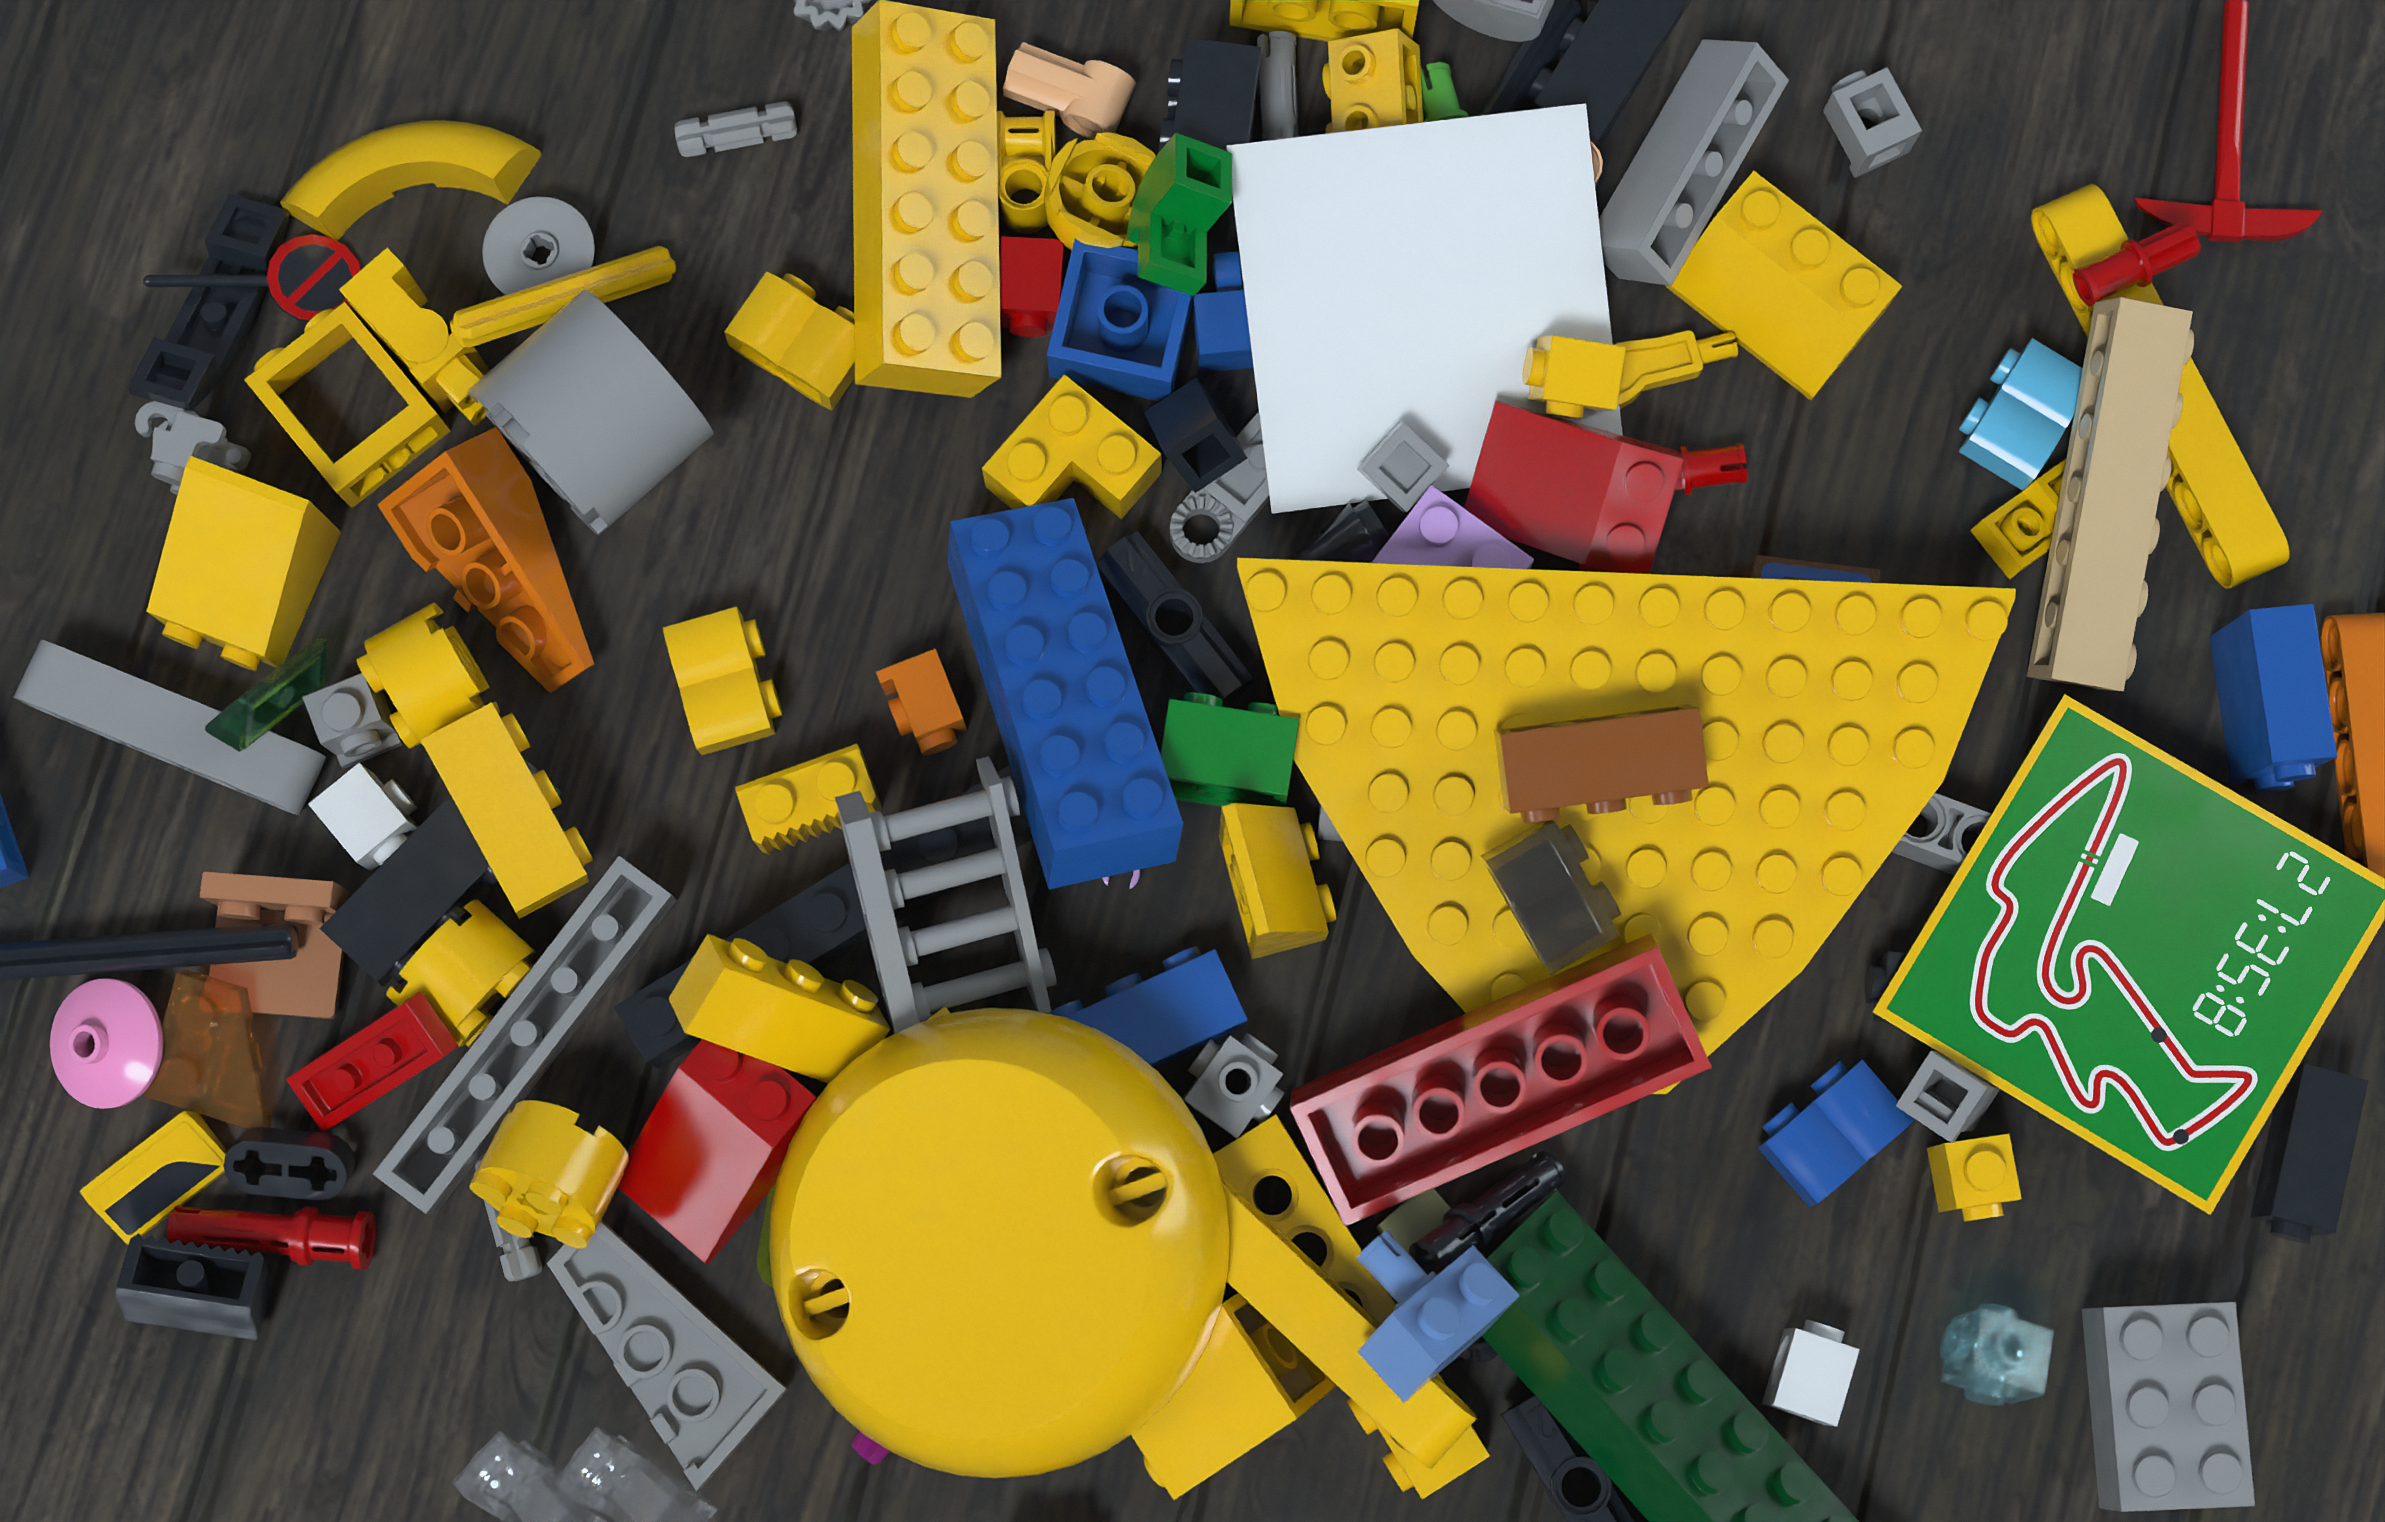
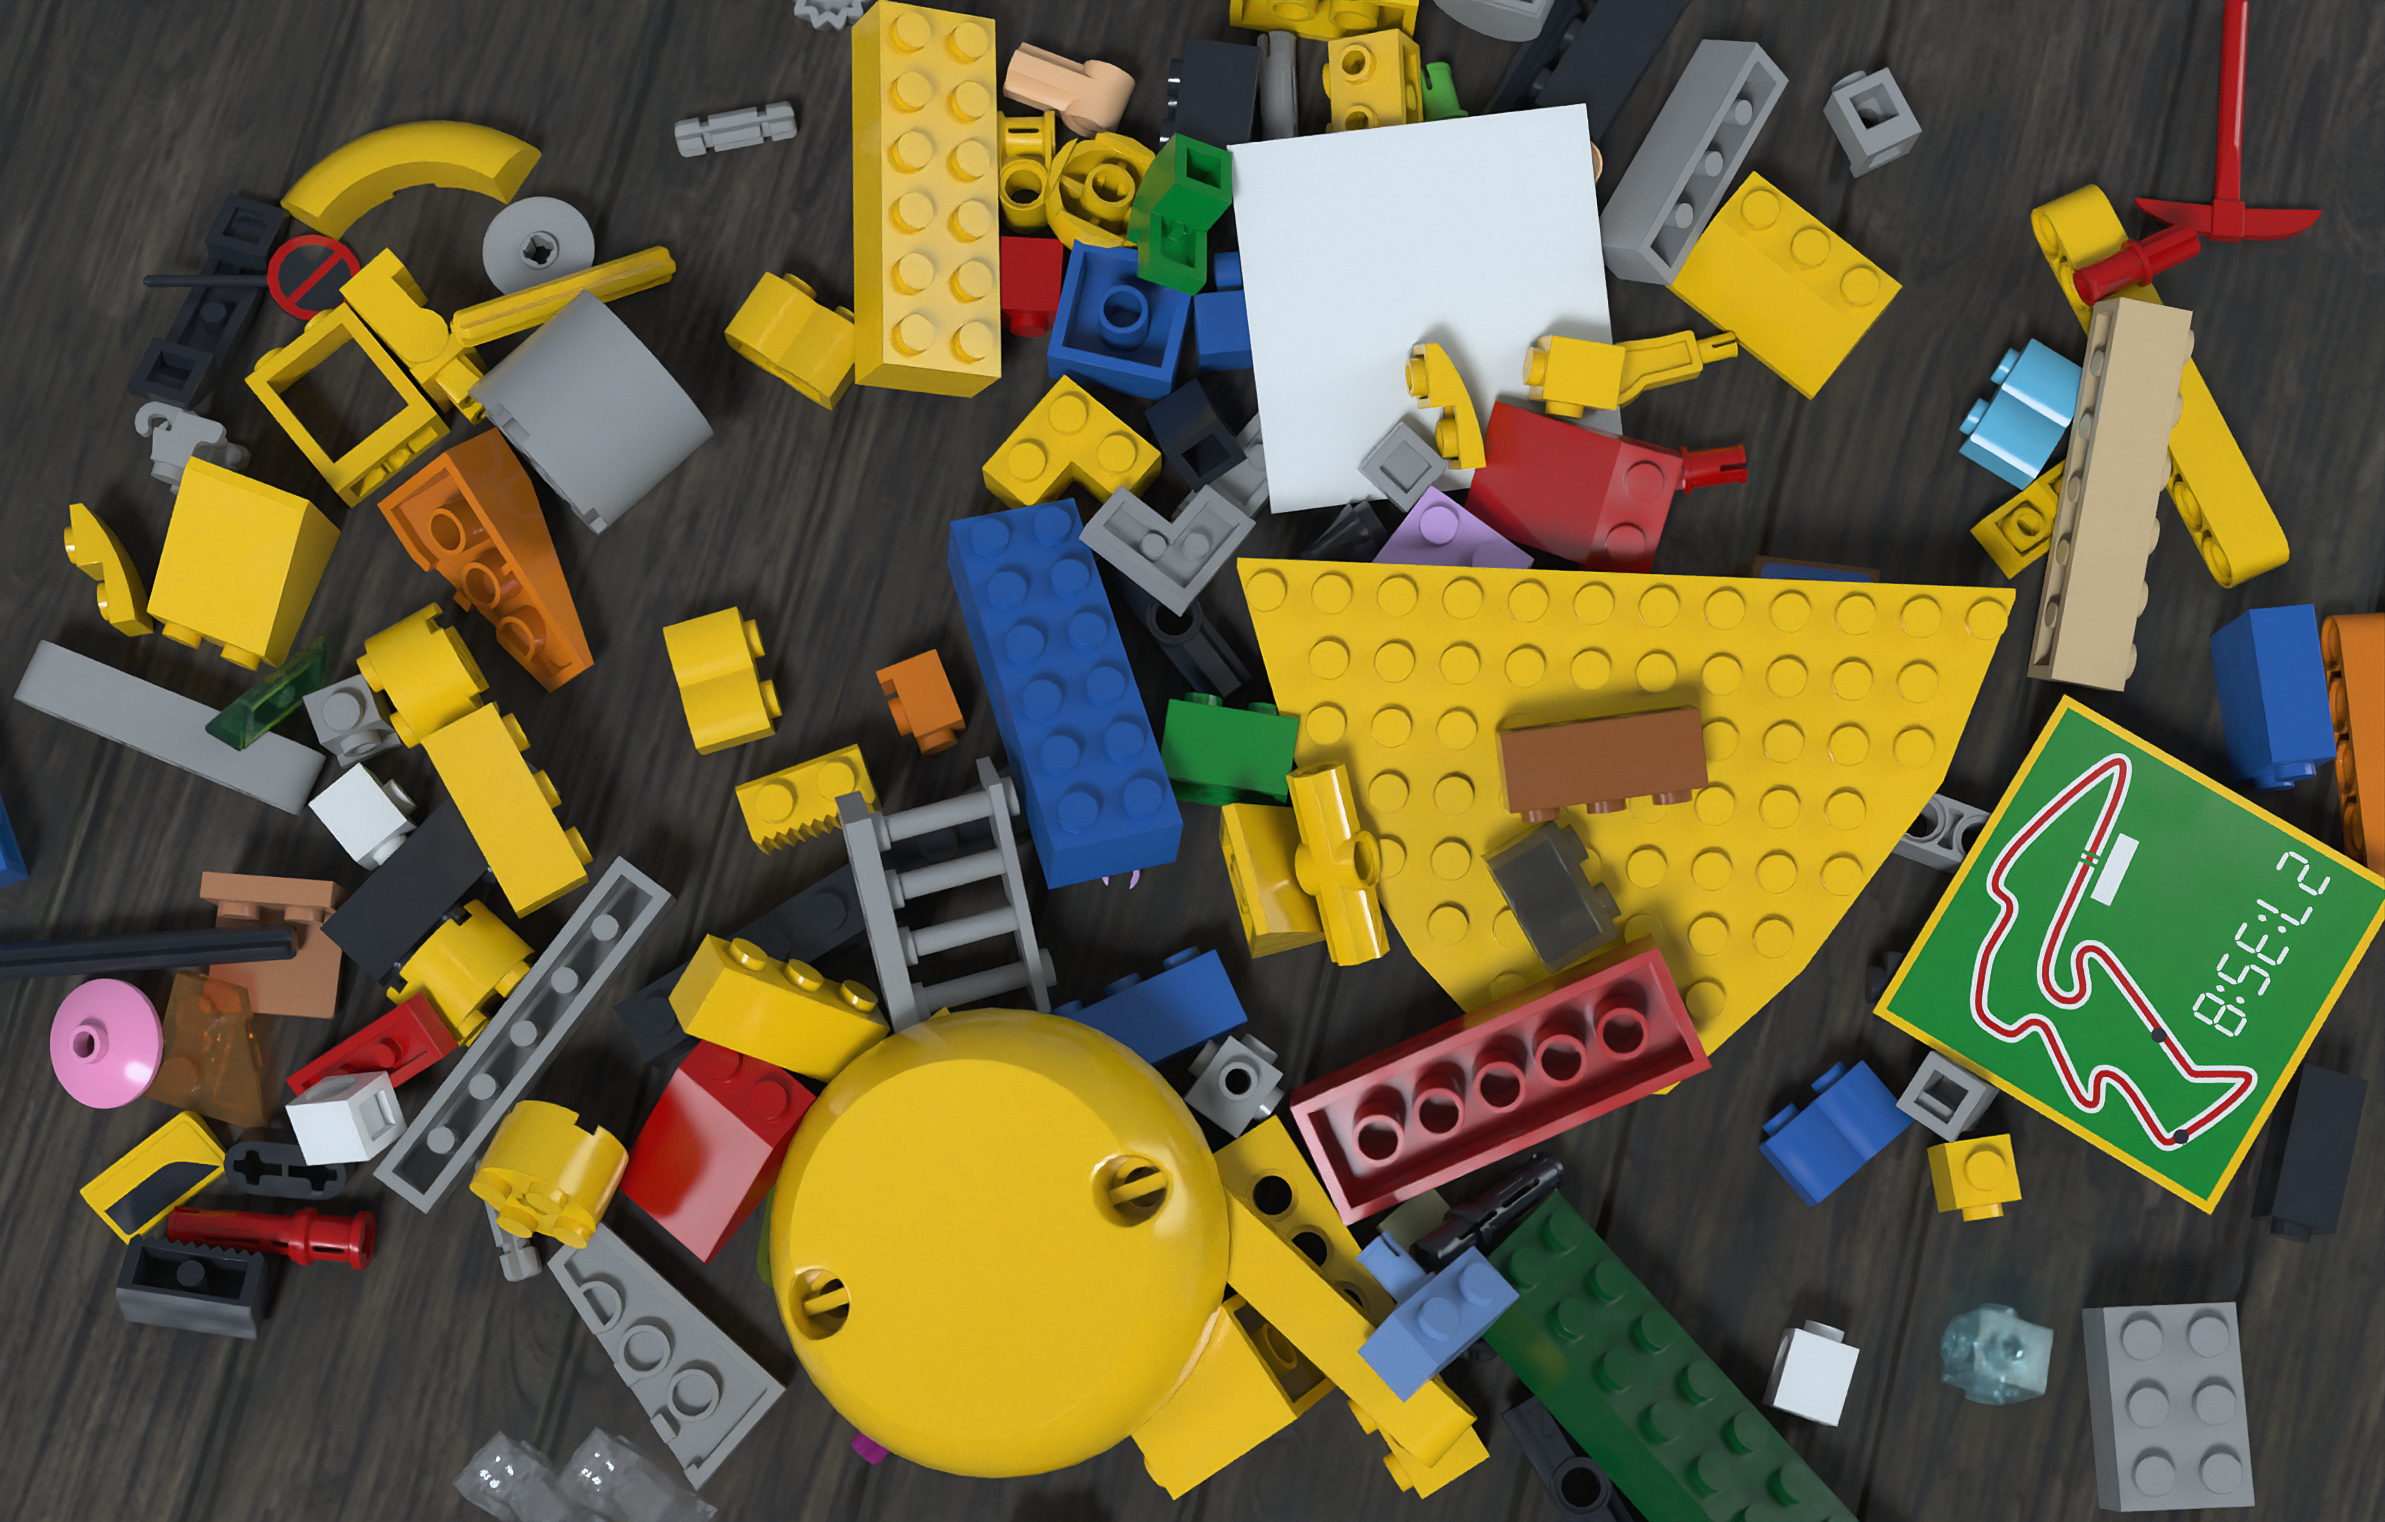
none -> yellow slope [64,503,154,637]
none -> white brick [285,1071,408,1165]
none -> light grey plate [1079,484,1256,617]
none -> yellow piece [1286,760,1390,966]
none -> yellow slope [1405,343,1486,470]

